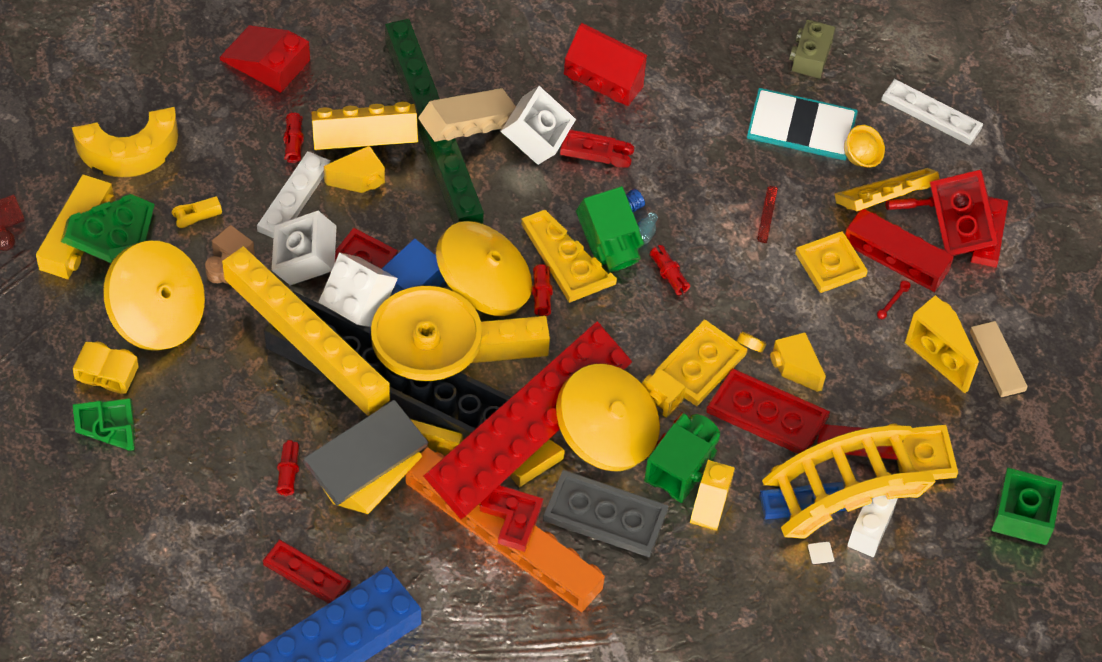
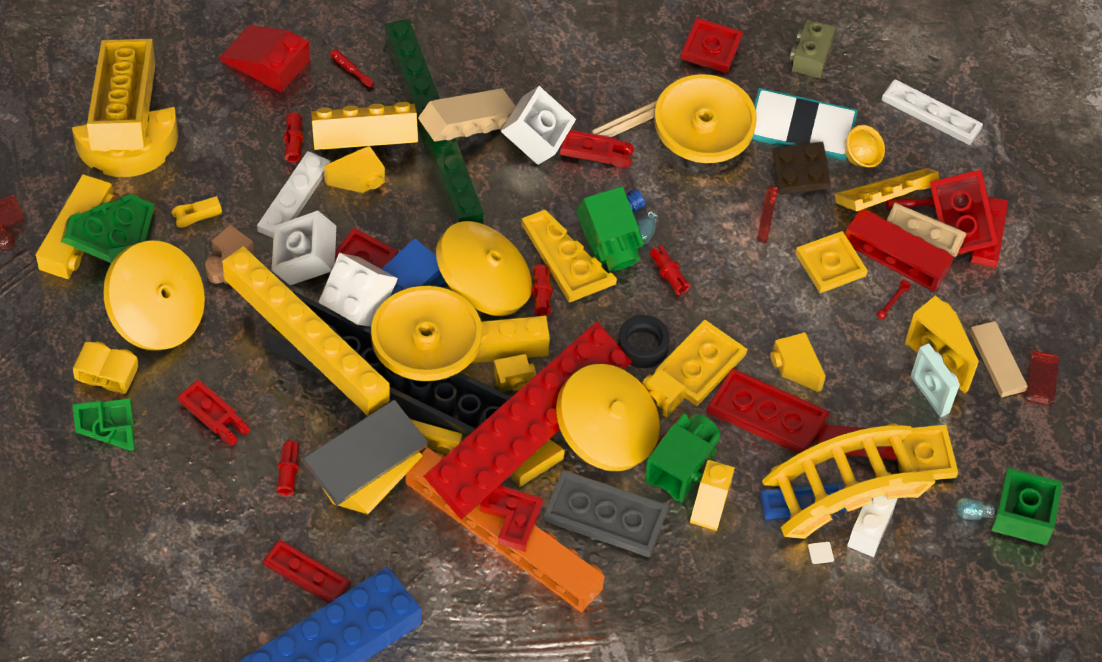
red slope [564,23,647,106] -> none
yellow tile [736,331,767,352] -> none
none -> yellow brick [87,39,155,152]
none -> red hinge [177,379,250,446]
none -> red piece [330,49,375,89]
none -> yellow brick [493,354,536,394]
none -> tan axle [591,99,658,137]
none -> black tyre [618,315,670,368]
none -> yellow dish [654,74,757,163]
none -> red plate [680,17,743,73]
none -> dark brown plate [773,142,831,195]
none -> tan tile [887,203,967,257]
none -> light aqua plate [910,343,960,418]
none -> clear light blue cylinder [955,497,995,521]
none -> clear red tile [1026,350,1060,405]

